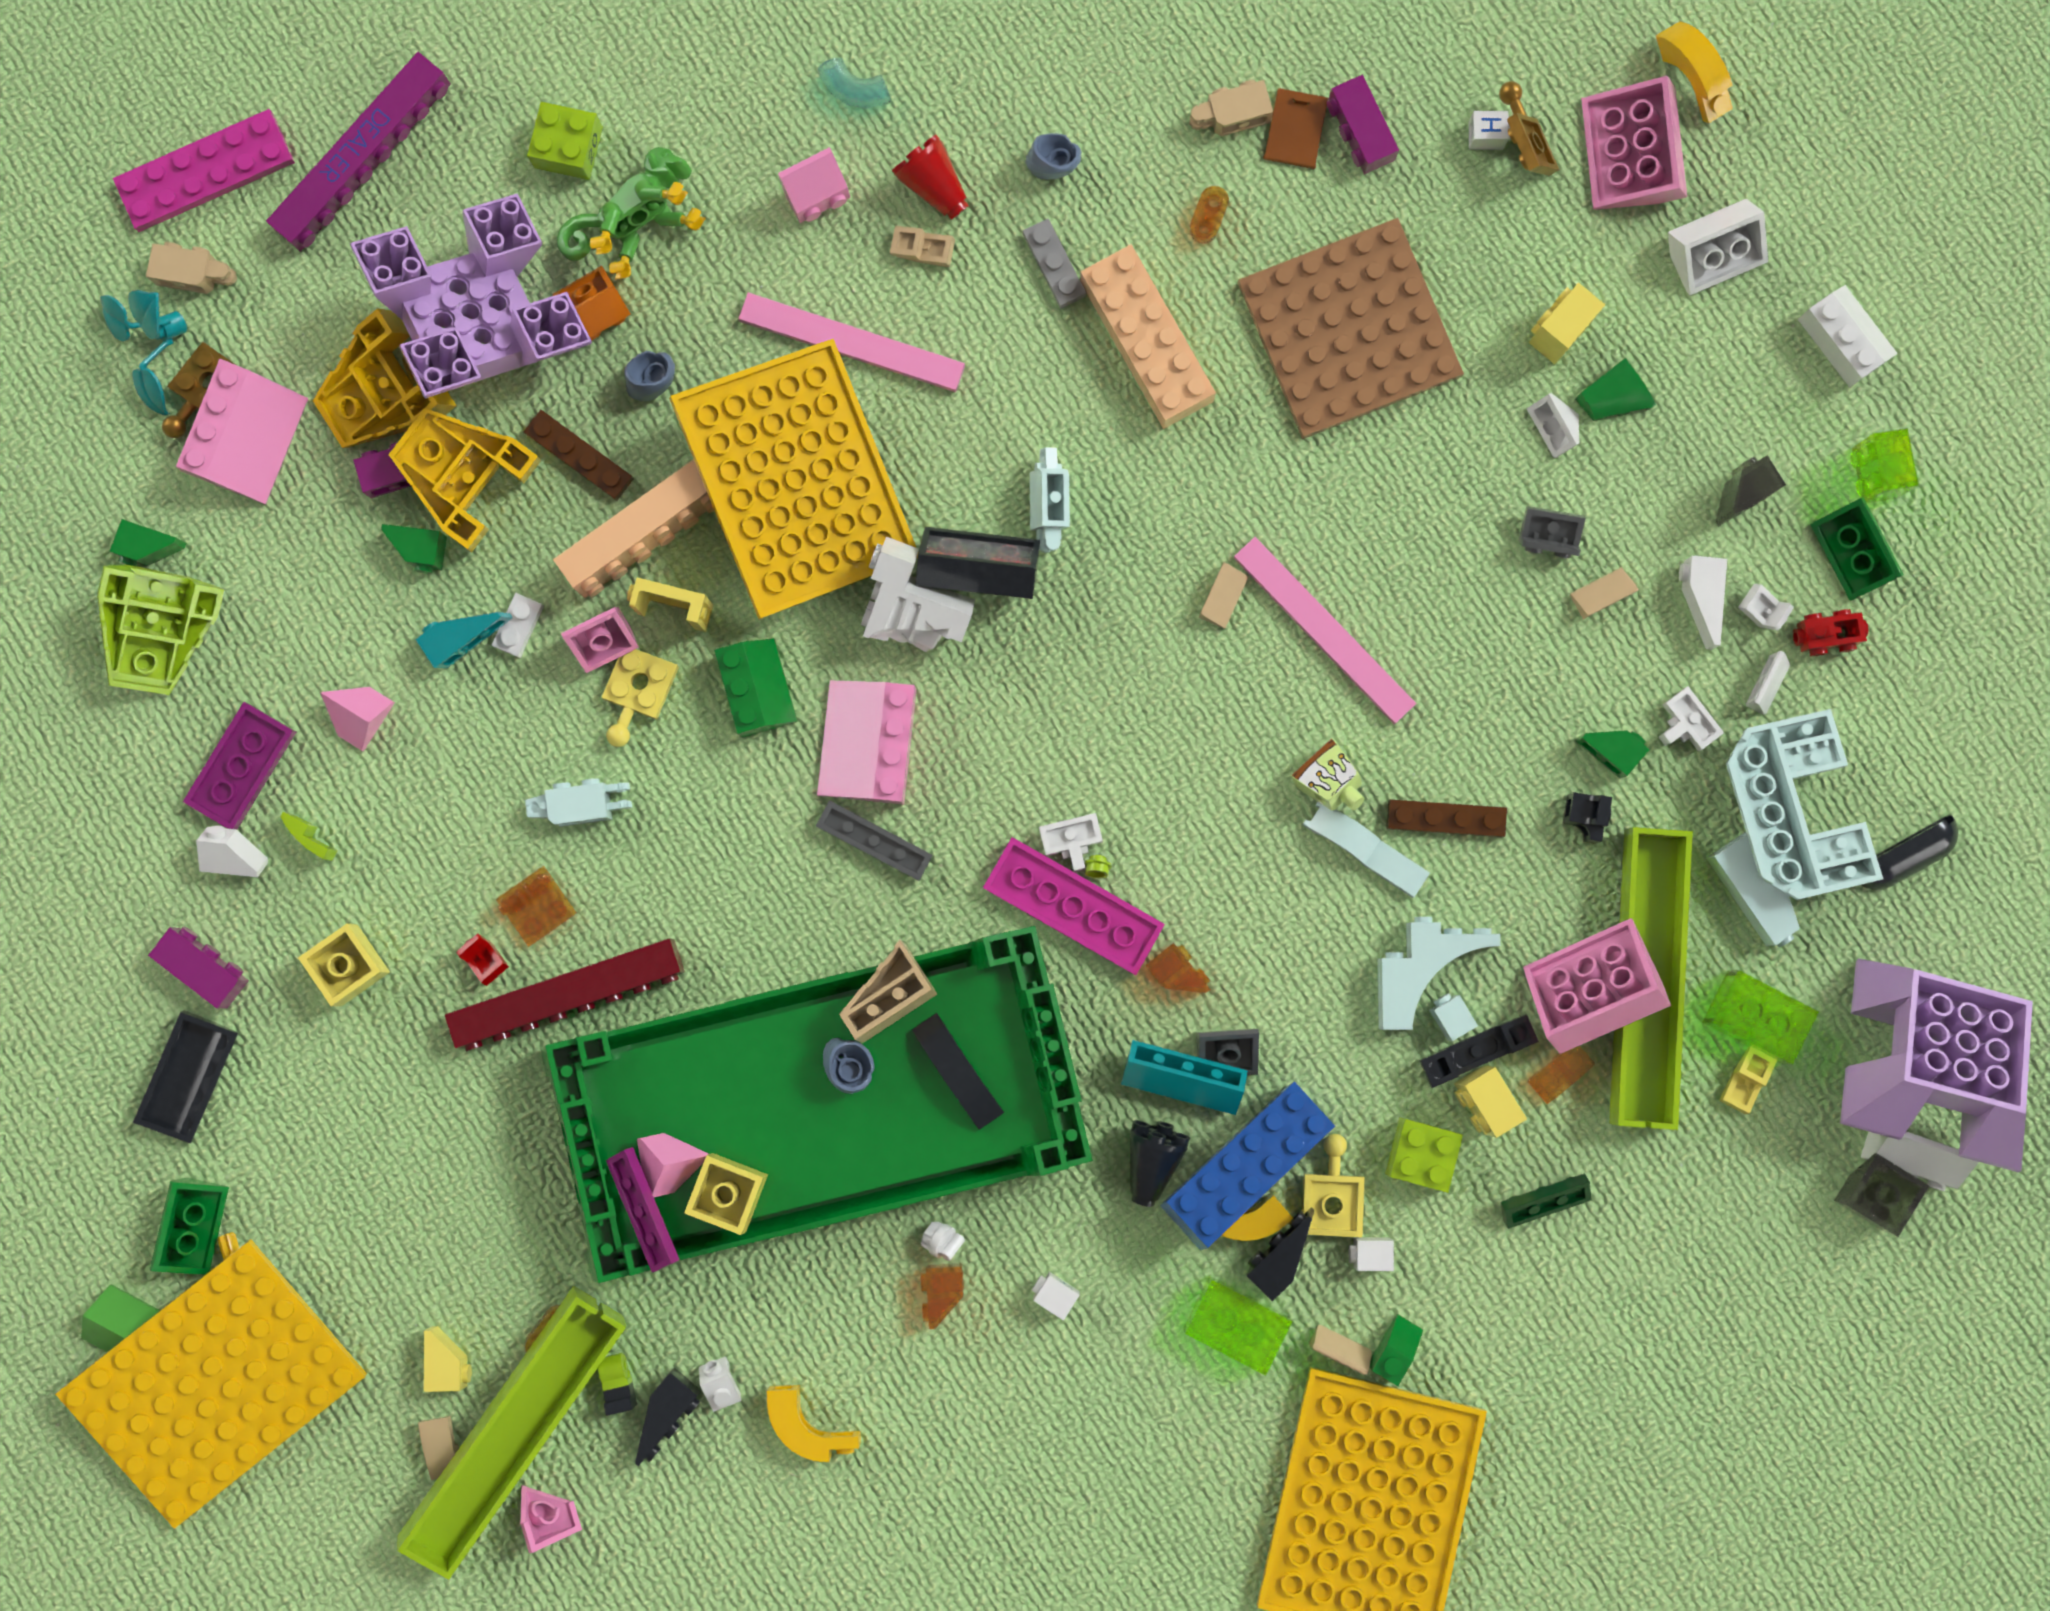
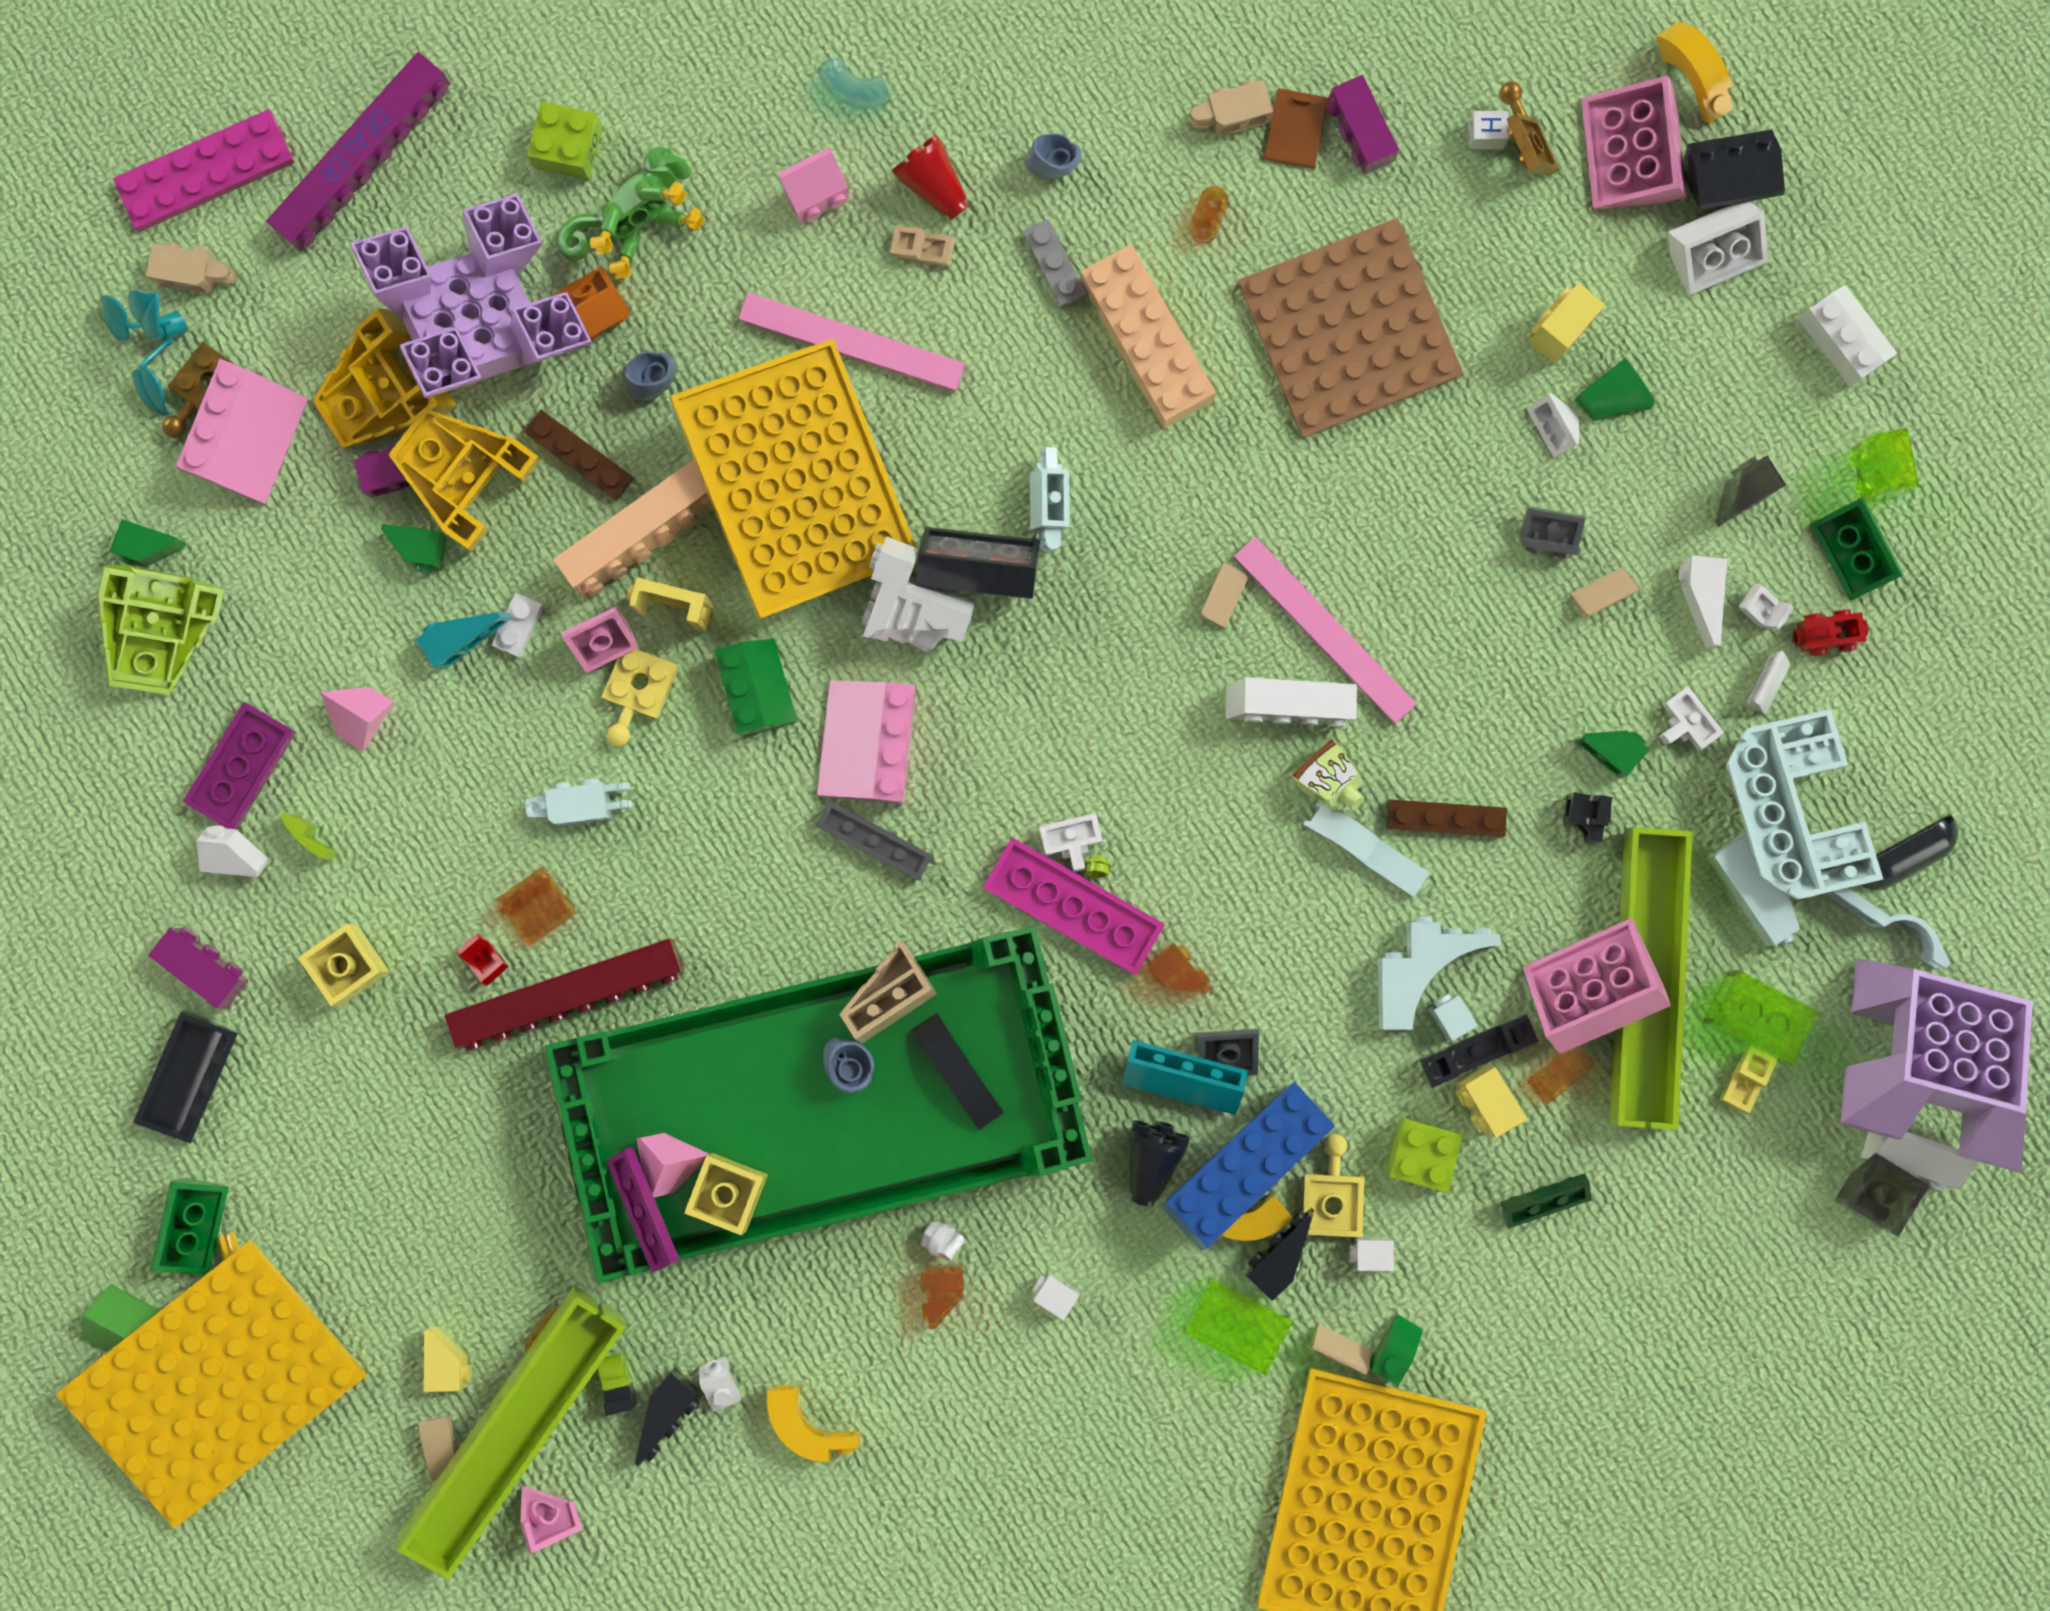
none -> white wedge [1226,677,1357,727]
none -> black slope [1683,129,1785,210]
none -> light aqua piece [1825,888,1950,969]

